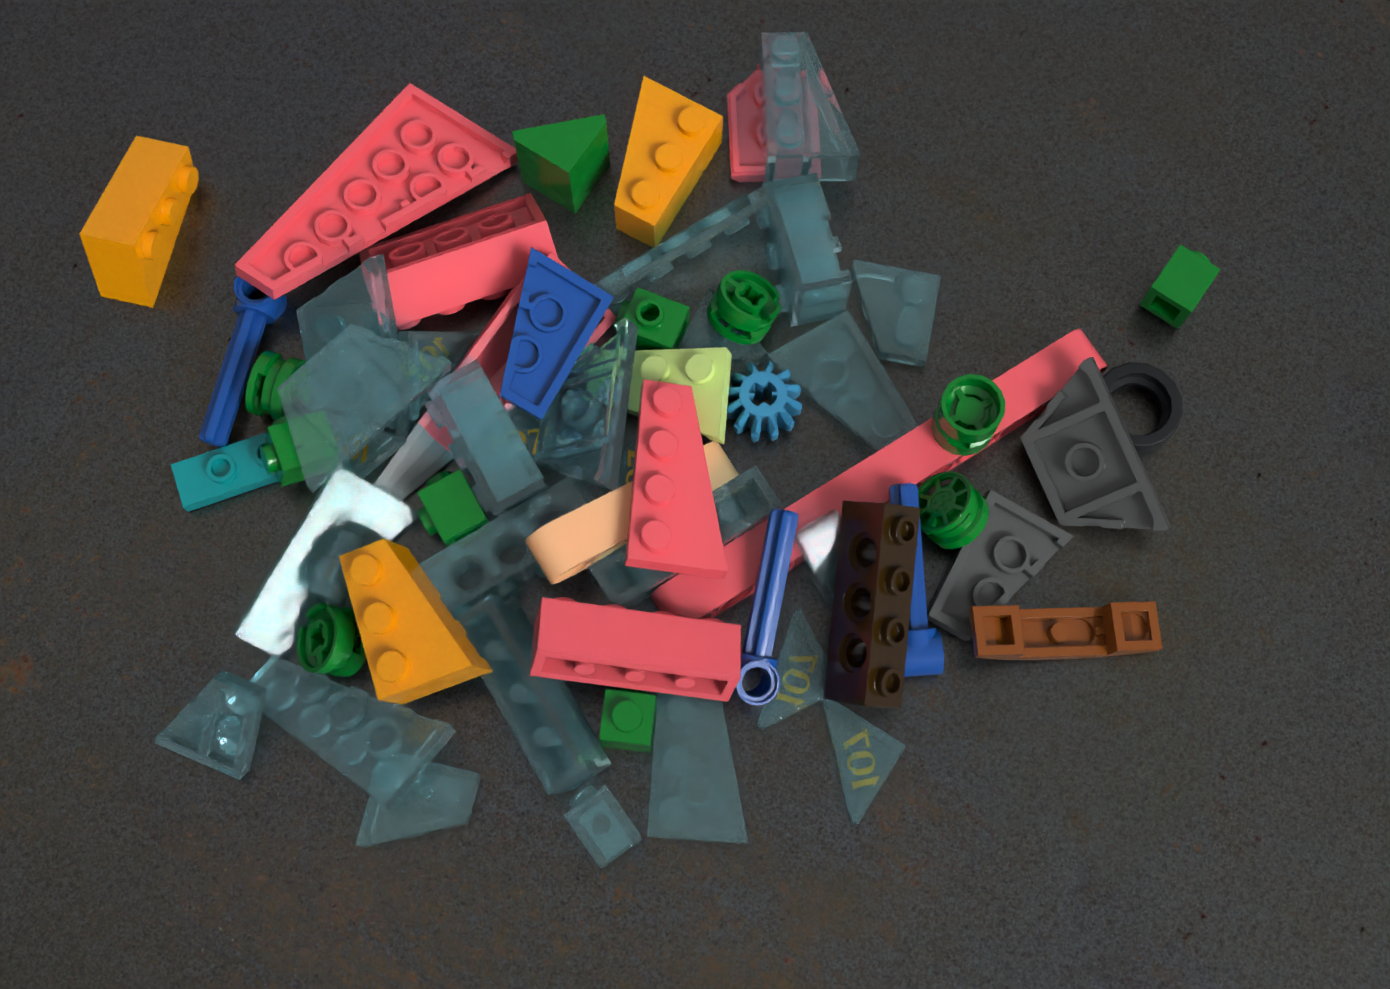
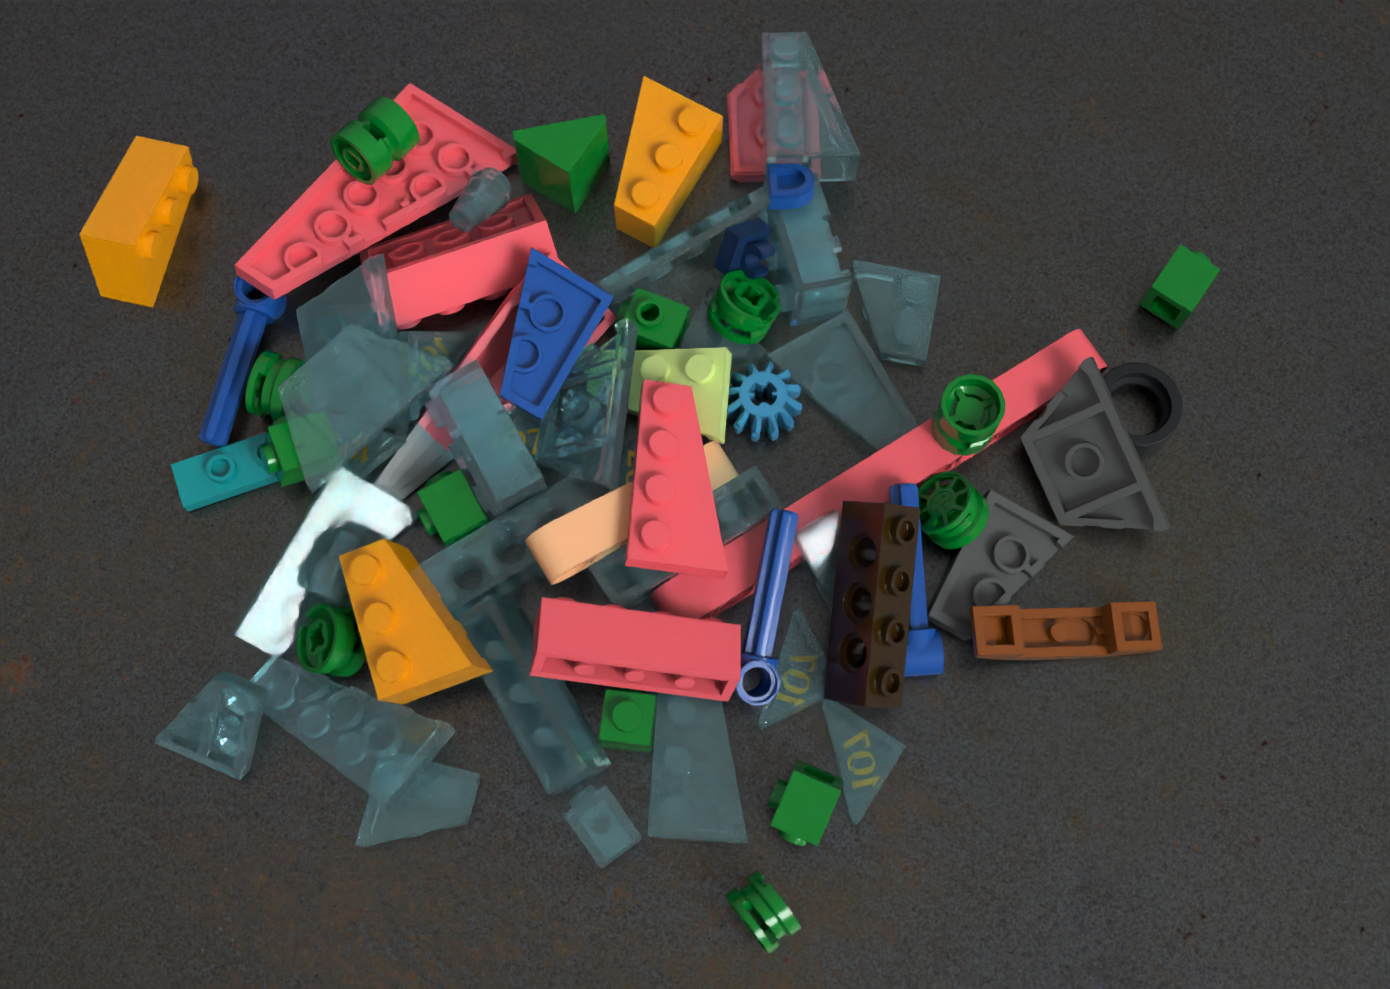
none -> green wheel [330,96,420,185]
none -> clear light blue cone [449,168,512,232]
none -> dark blue tile [714,218,776,280]
none -> green wheel [724,870,801,954]
none -> blue tile [767,163,815,210]
none -> green brick [767,759,844,846]

